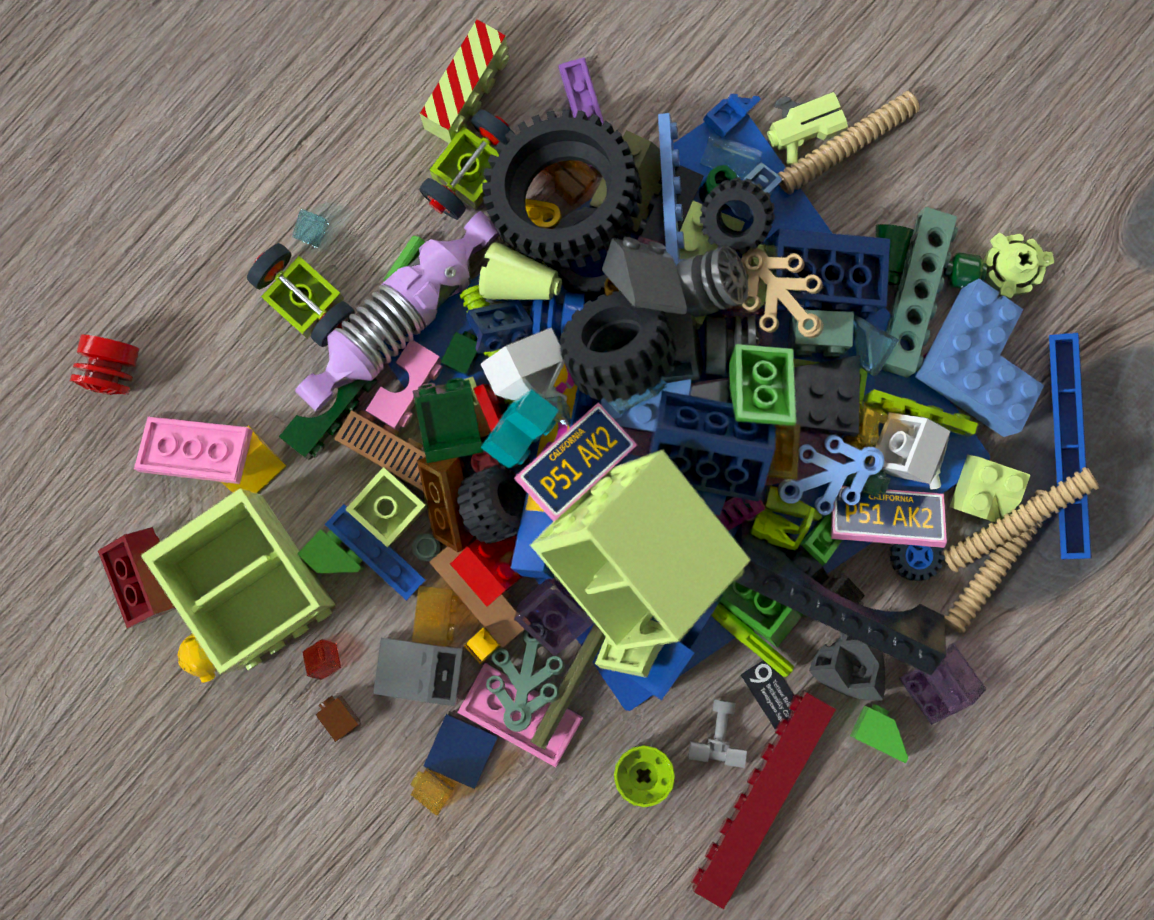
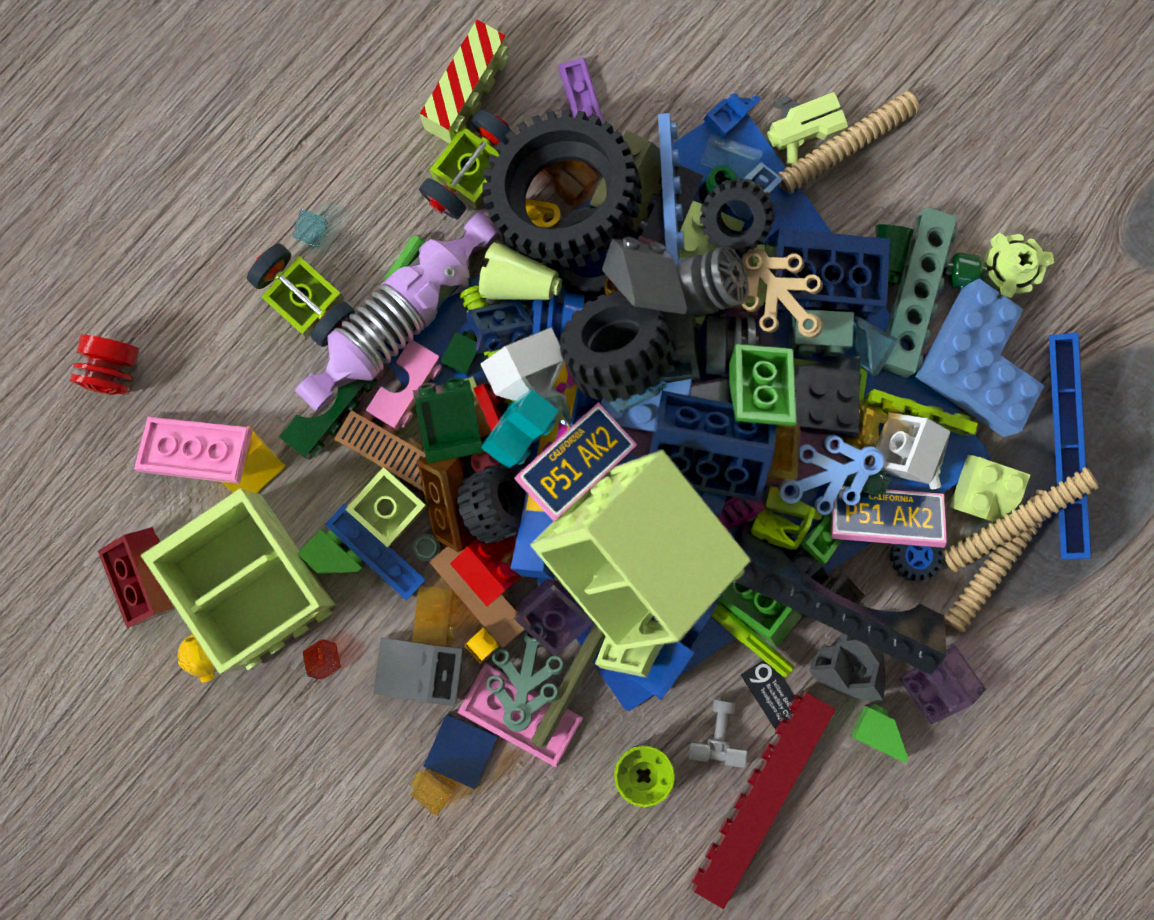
reddish brown brick [315,696,362,742] -> none

